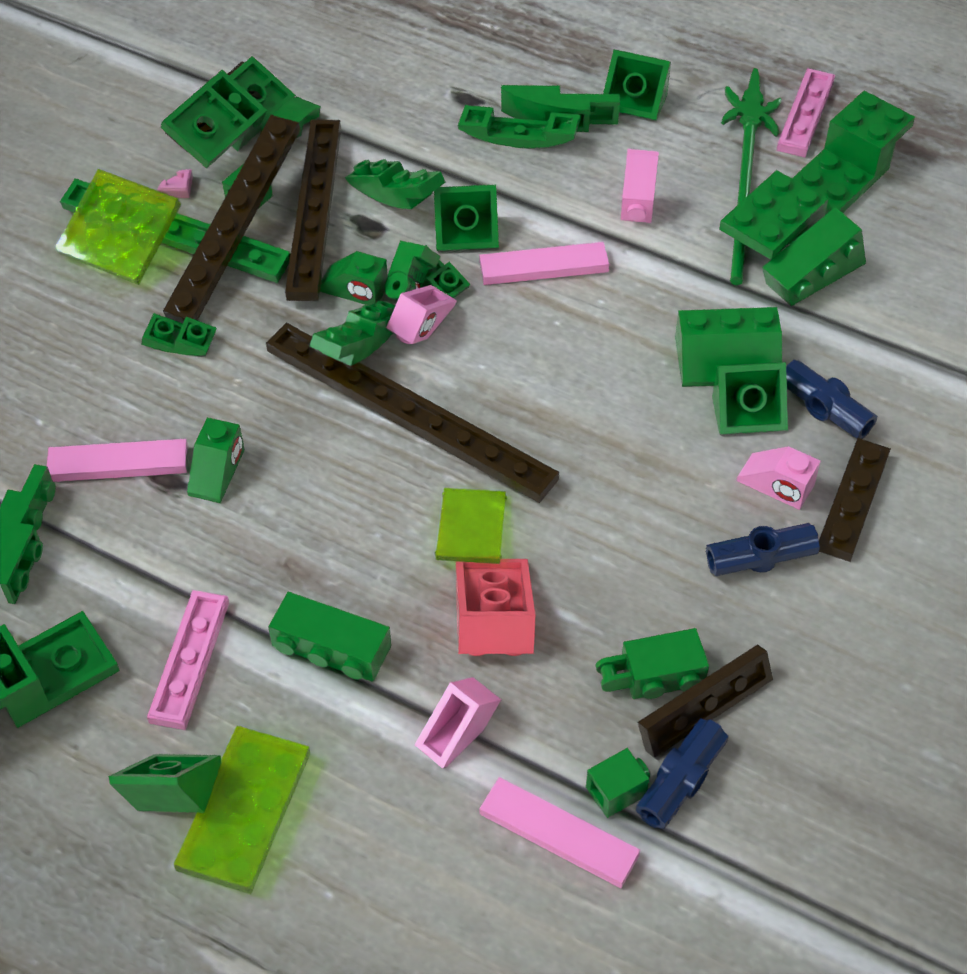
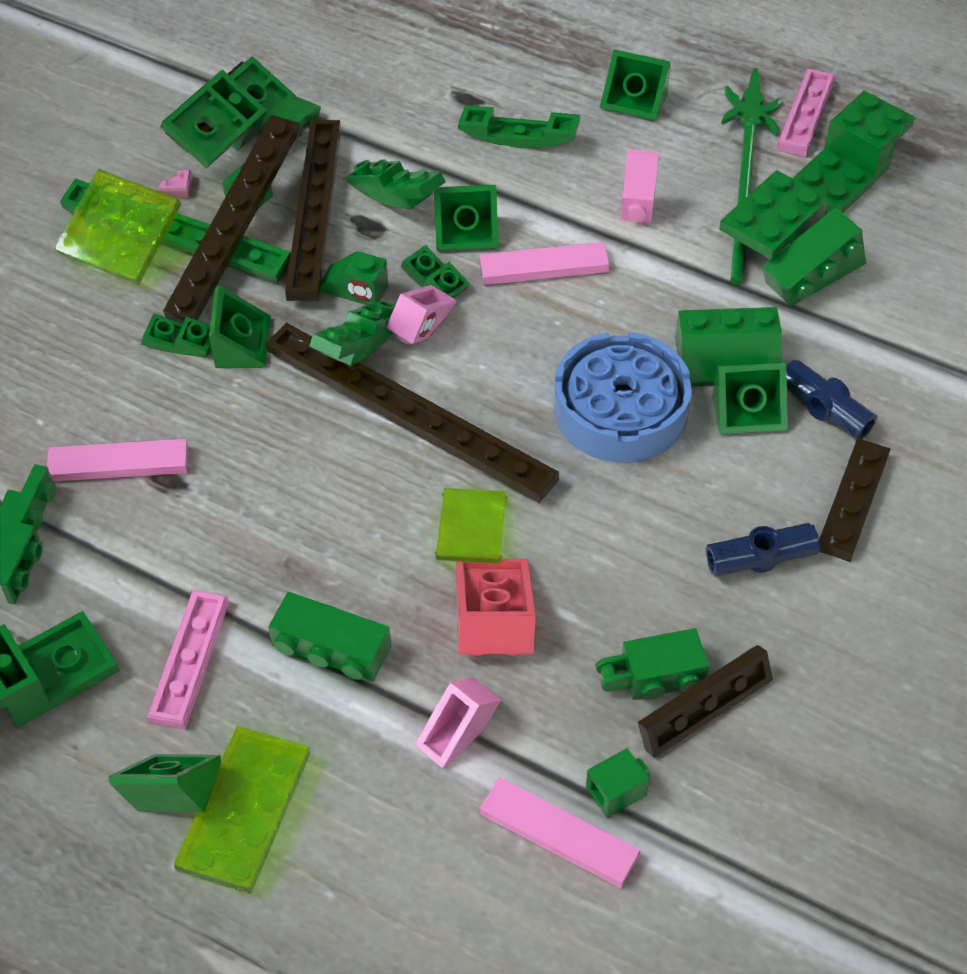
green slope [187,417,245,503] -> none
green leg [385,240,440,302] -> none
green slope [501,85,620,132] -> none
dark blue piece [636,718,729,829] -> none
bright pink slope [737,446,821,510] -> none
none -> green slope [209,285,271,368]
none -> medium blue brick [554,332,692,463]

